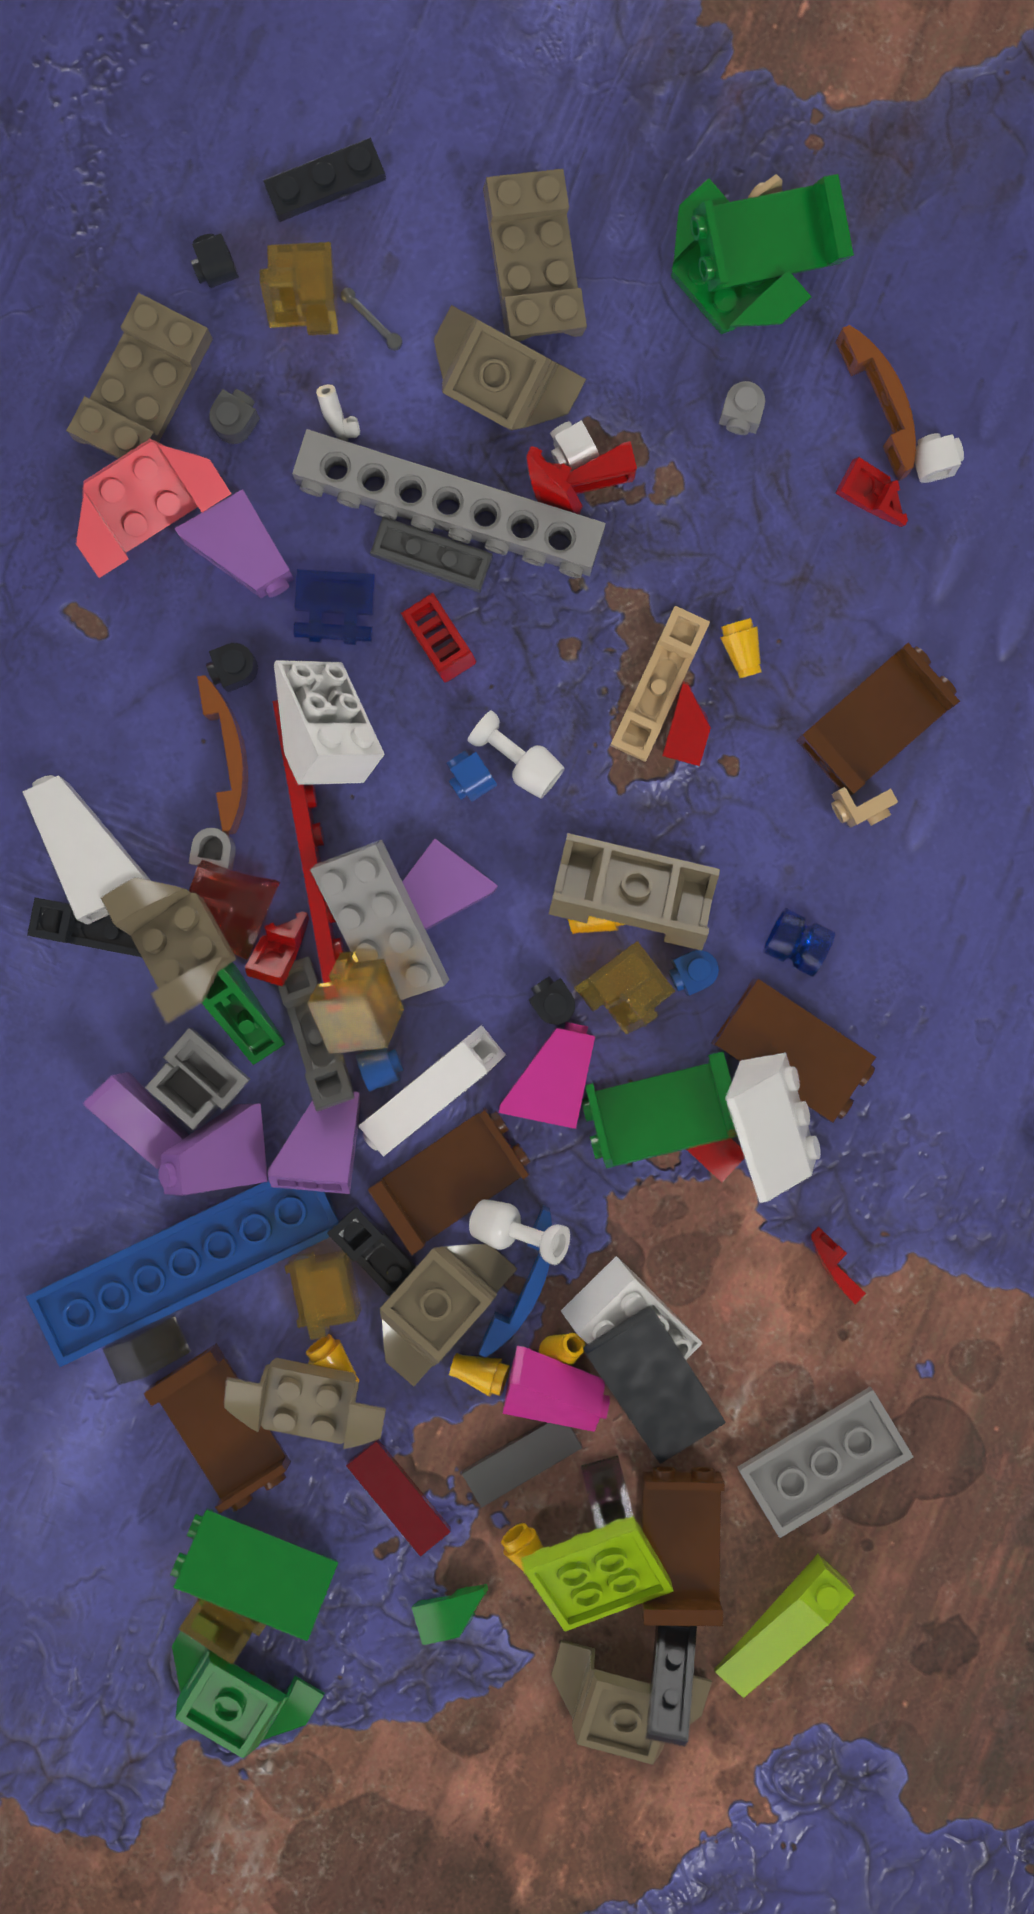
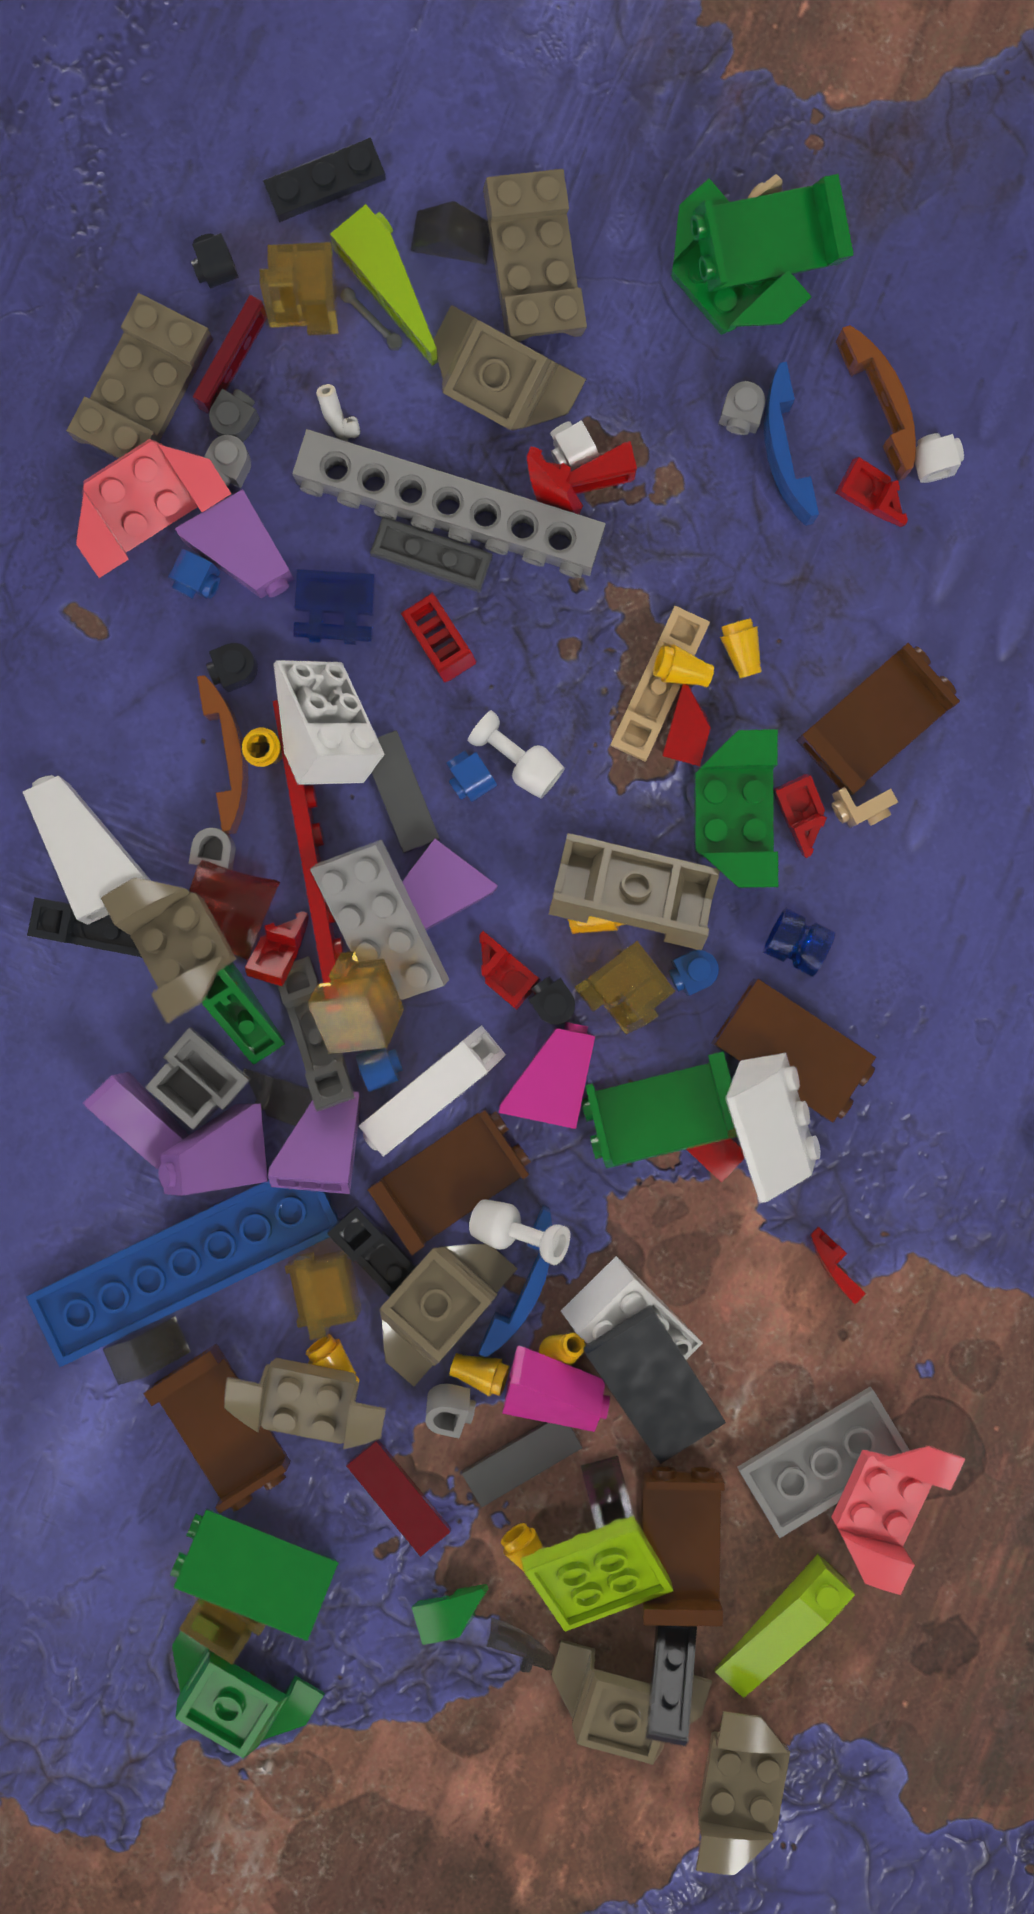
none -> blue plate [168,549,221,599]
none -> dark red tile [193,295,268,414]
none -> light grey plate [204,435,251,489]
none -> yellow cone [242,727,283,767]
none -> clear smoke slope [243,1068,312,1126]
none -> lime slope [330,204,438,366]
none -> dark grey tile [372,730,440,853]
none -> clear smoke slope [411,201,491,265]
none -> light grey plate [425,1384,476,1438]
none -> red slope [479,931,542,1010]
none -> clear smoke slope [486,1617,555,1673]
none -> yellow cone [653,644,714,687]
none -> green piece [694,729,778,888]
none -> dark tan piece [696,1711,790,1875]
none -> blue slope [764,362,819,526]
none -> red slope [773,774,827,858]
none -> coral piece [831,1446,965,1595]

